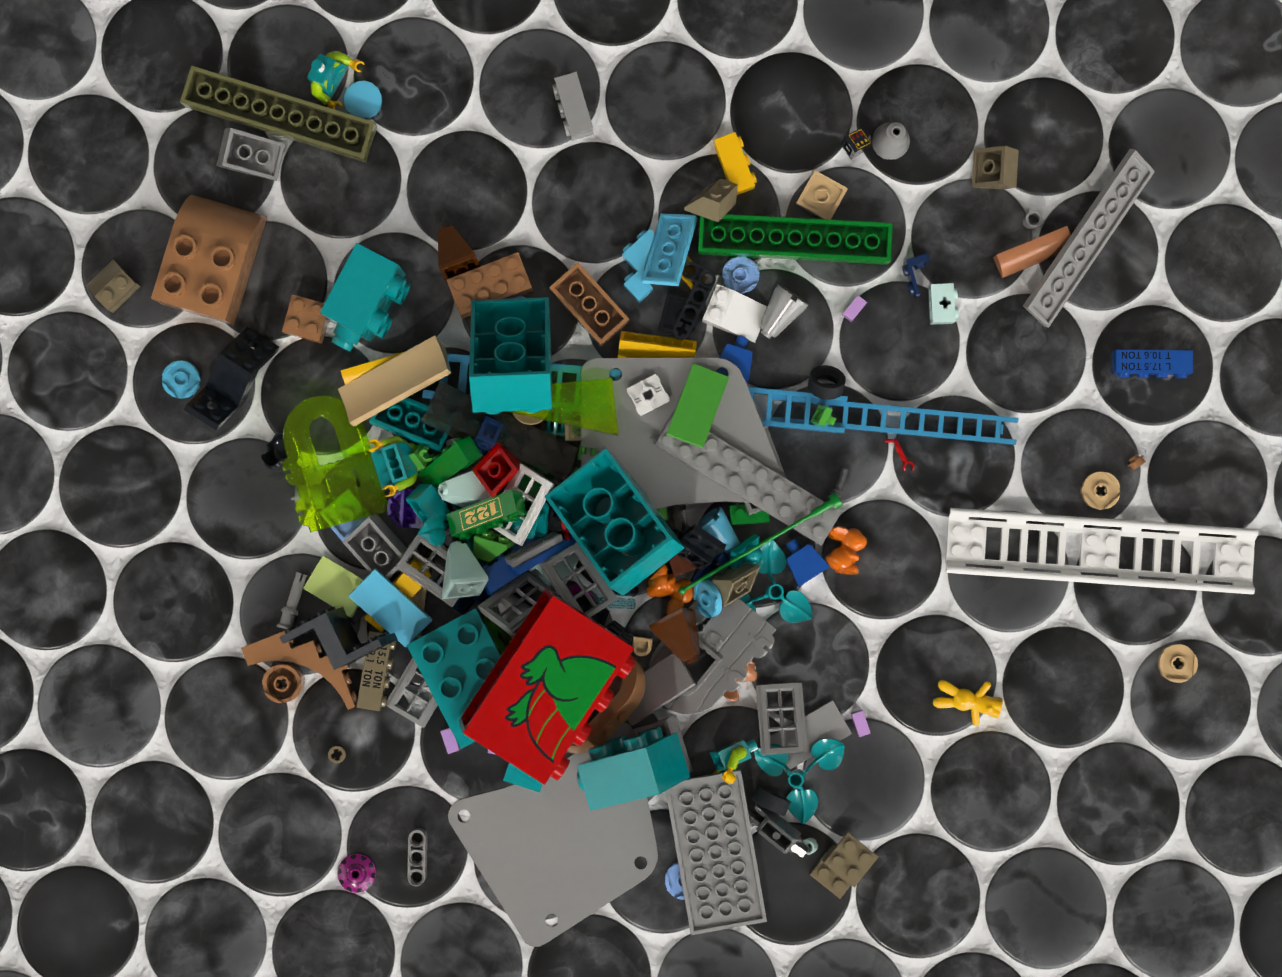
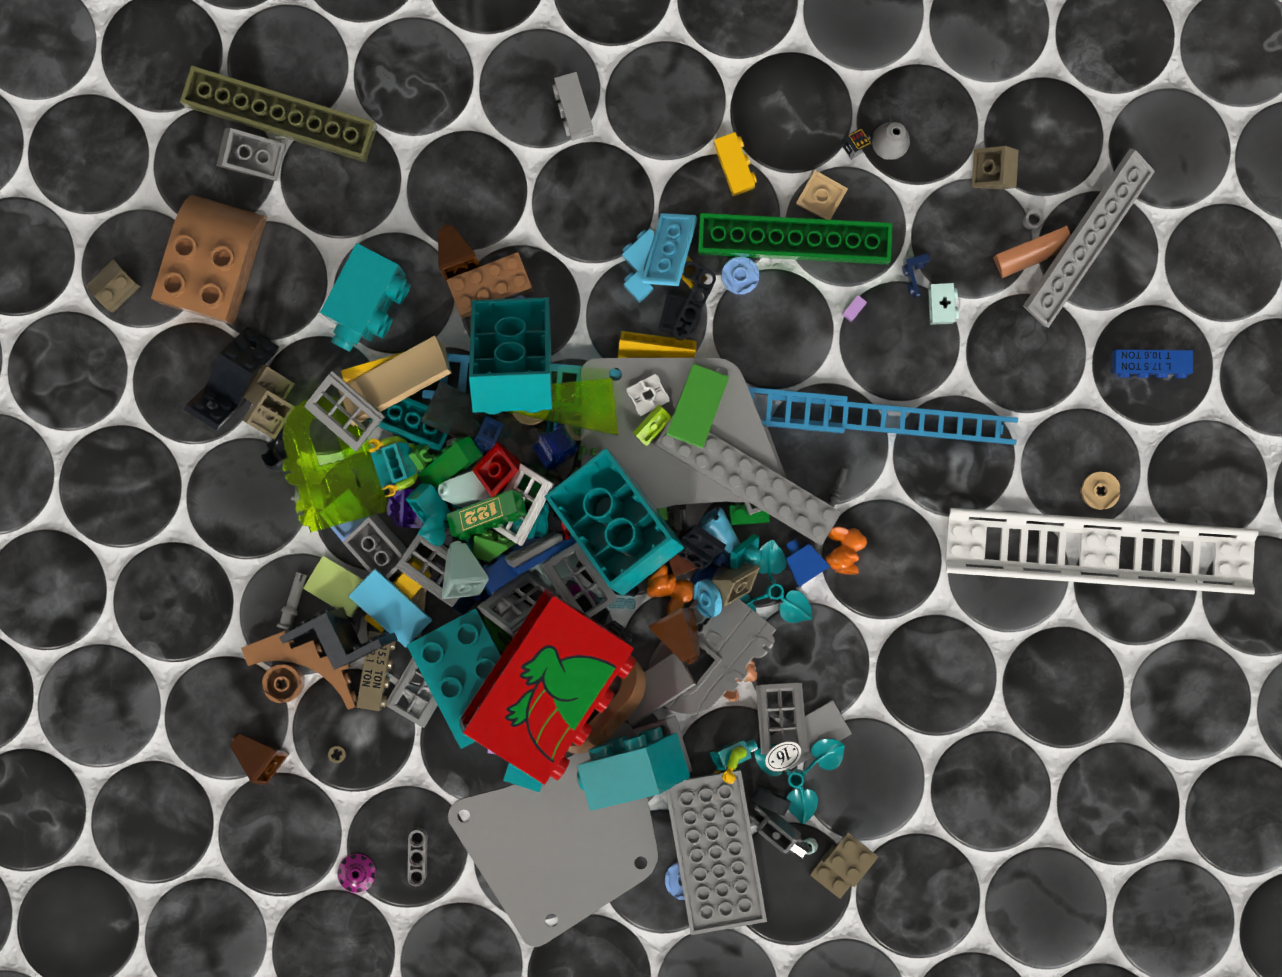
medium azure tile [162,360,201,399] -> none
medium nougat brick [282,295,329,344] -> none
torso [307,51,365,110] -> none
medium azure tile [344,81,382,119] -> none
lavender piece [440,728,460,754] -> none
medium nougat brick [549,262,629,347] -> none
tan tile [632,636,653,656] -> none
green piece [678,492,843,595] -> none
dark tan slope [684,179,738,222] -> none
white slope [702,284,767,343] -> none
blue torso [716,336,753,384] -> none
light grey cone [760,284,808,339] -> none
black tyre [808,365,846,400] -> none
bright green tile [810,405,836,427] -> none
lavender piece [850,710,871,737] -> none
red piece [884,437,915,472] -> none
yellow animal [933,680,1003,726] -> none
medium nougat plate [1128,454,1146,471] -> none
tan plate [1158,644,1198,683] -> none
none -> reddish brown slope [230,733,290,785]
none -> dark tan bracket [243,364,295,439]
none -> light grey piece [304,371,385,452]
none -> clear blue brick [532,424,578,469]
none -> lime plate [632,404,671,446]
none -> white sticker [765,742,801,771]

